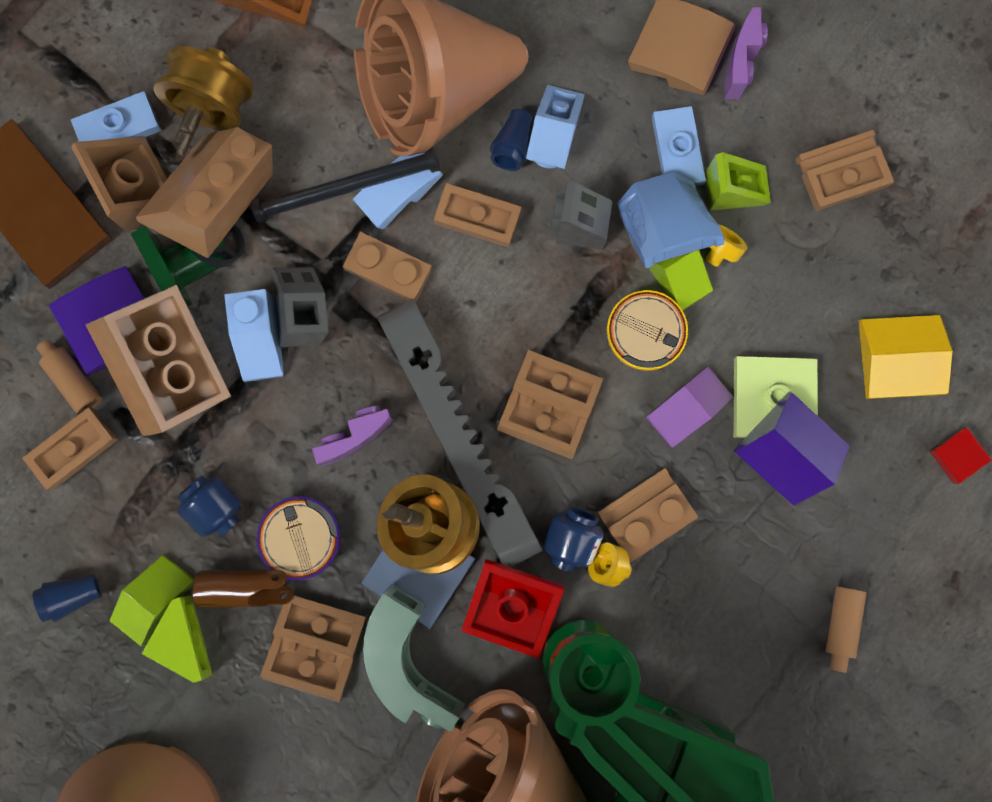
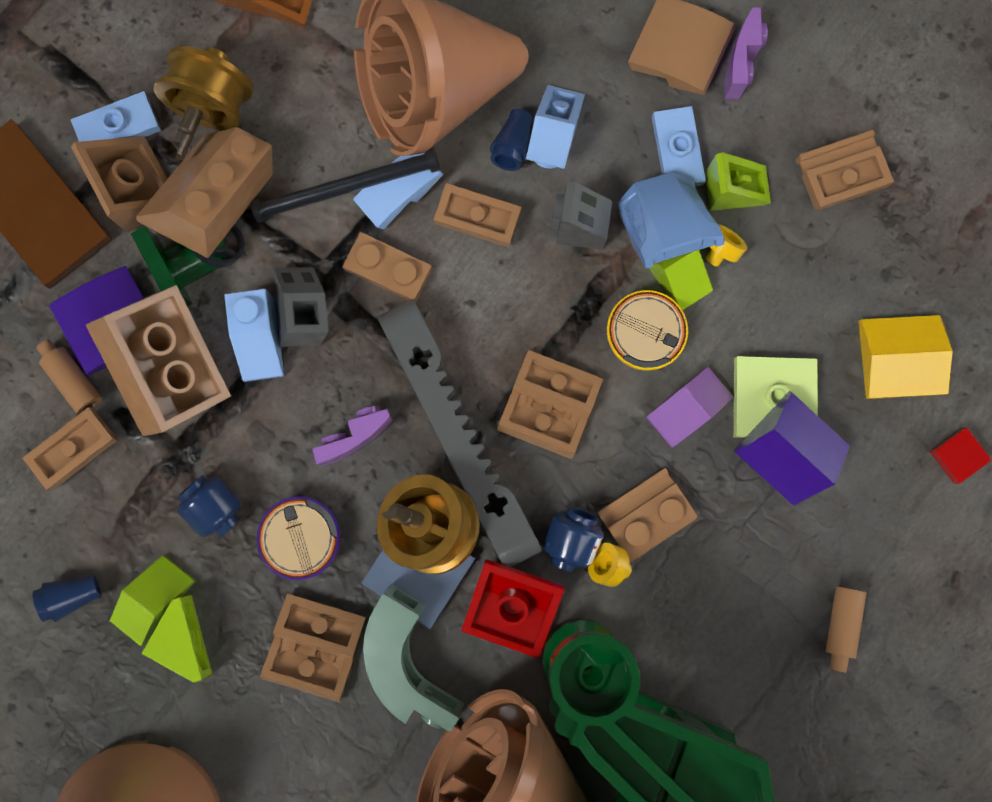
reddish brown piece [193,569,294,608] -> none

